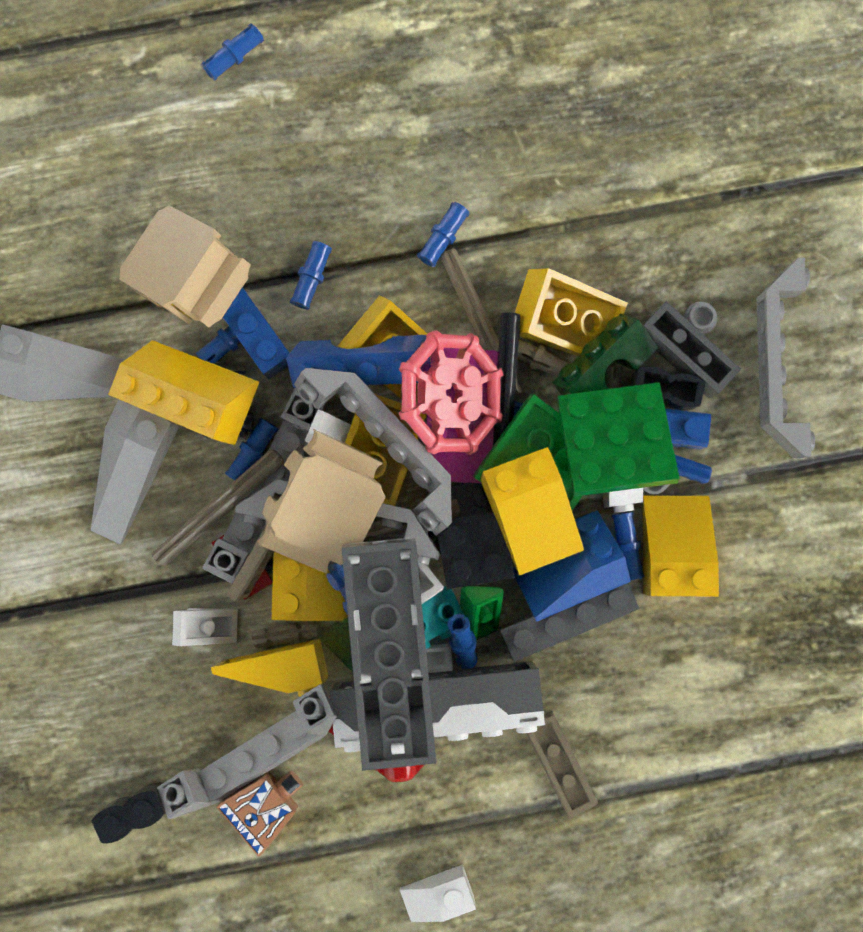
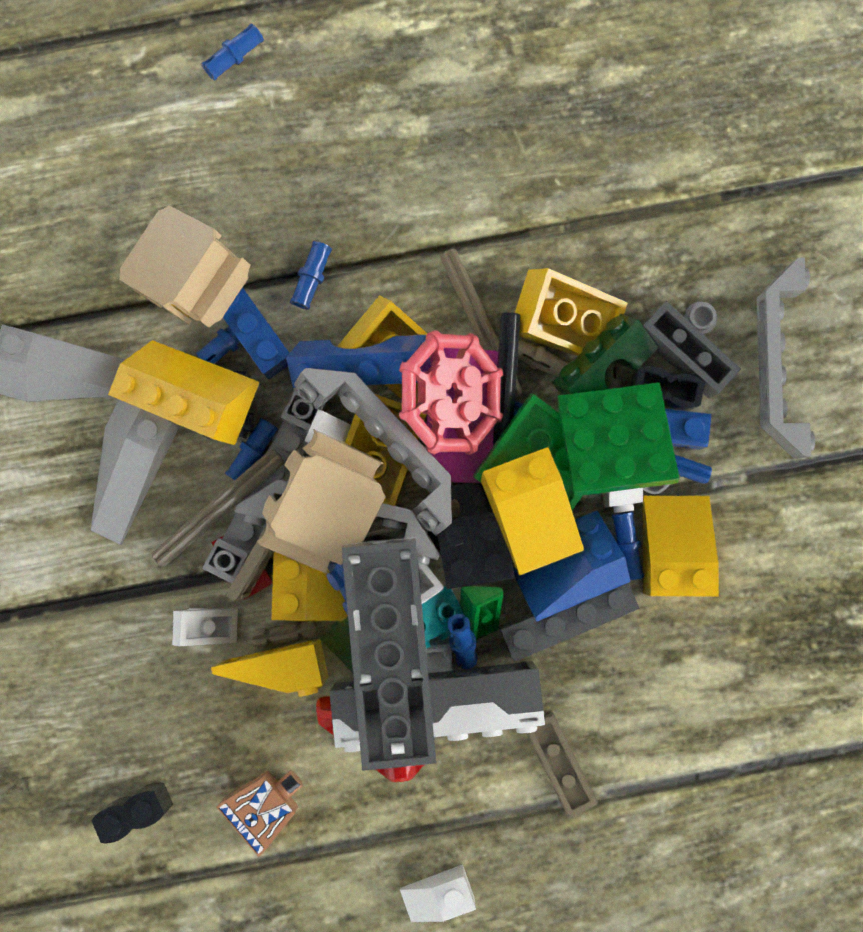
light grey slope [157,684,337,819] -> none
blue pin [417,202,470,267] -> none

